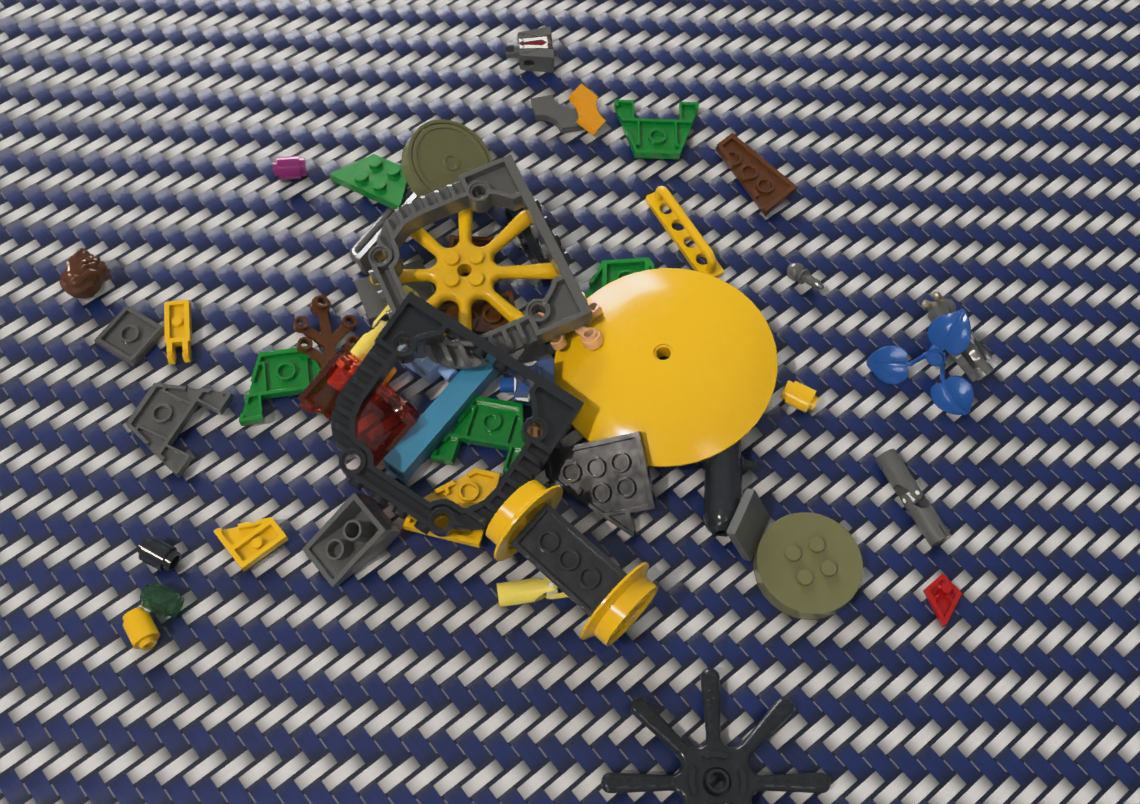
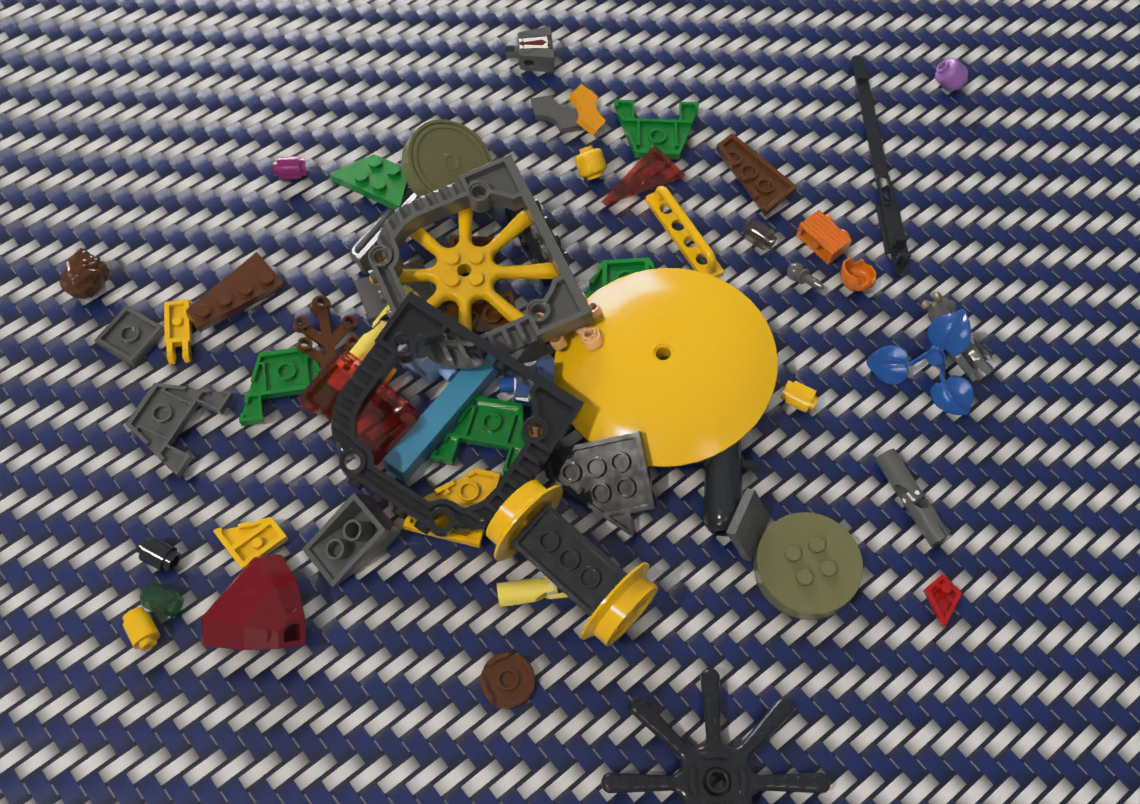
none -> reddish brown wing [186,252,284,332]
none -> dark red brick [201,554,306,650]
none -> reddish brown tile [480,652,535,709]
none -> yellow head [575,145,607,181]
none -> clear red wing [601,145,685,206]
none -> clear smoke brick [741,218,777,251]
none -> orange brick [796,210,852,265]
none -> orange hair [840,257,877,291]
none -> black piece [851,55,911,276]
none -> medium lavender head [935,58,968,91]

